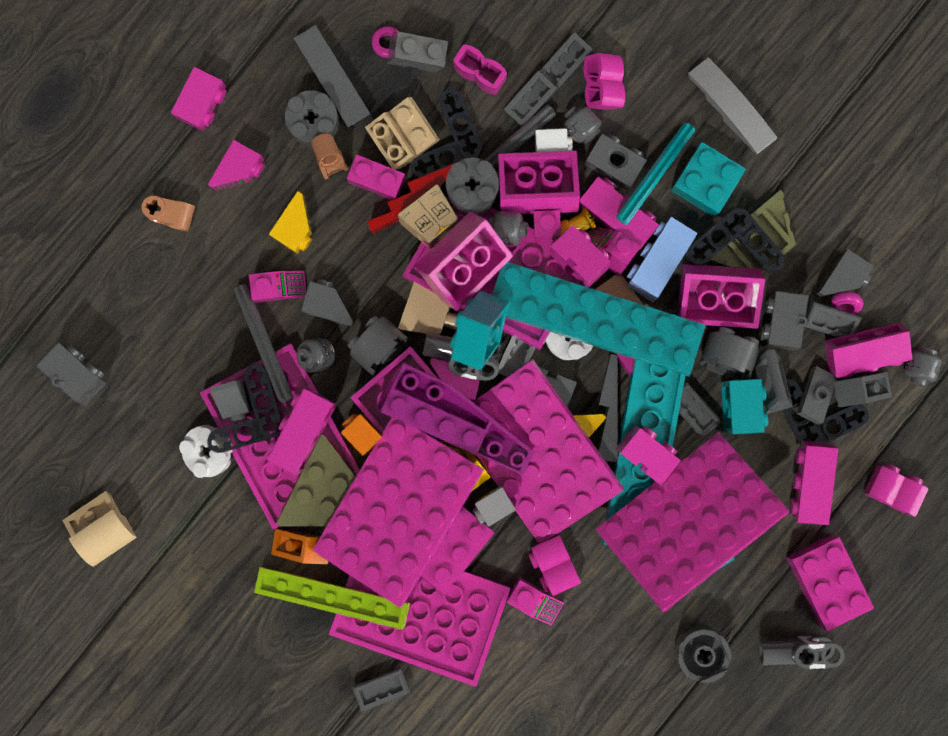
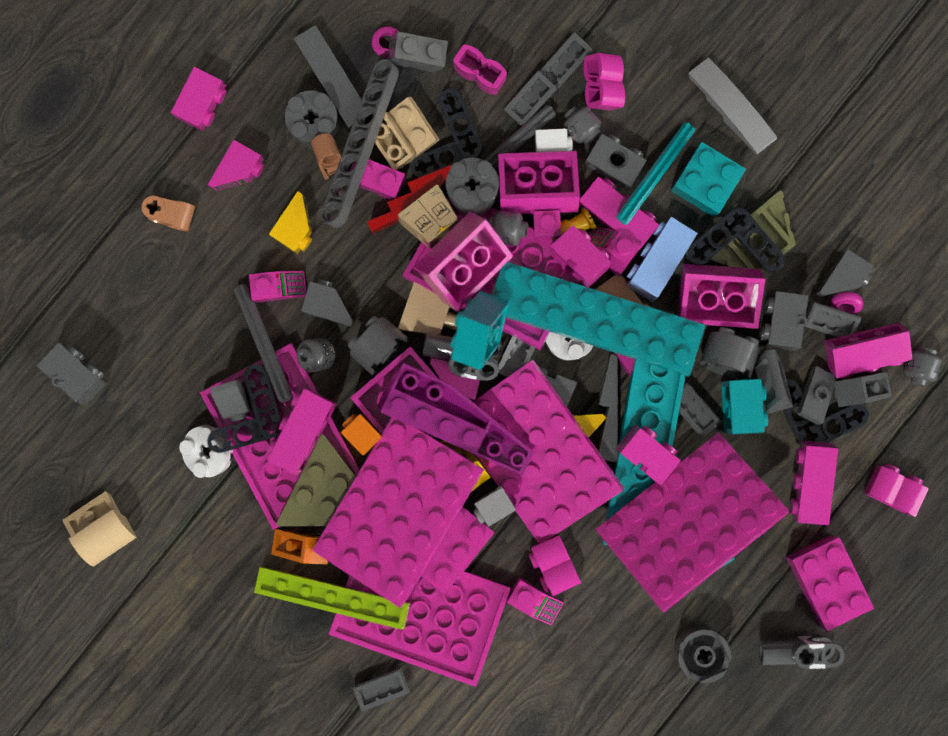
none -> dark grey beam [321,59,399,228]

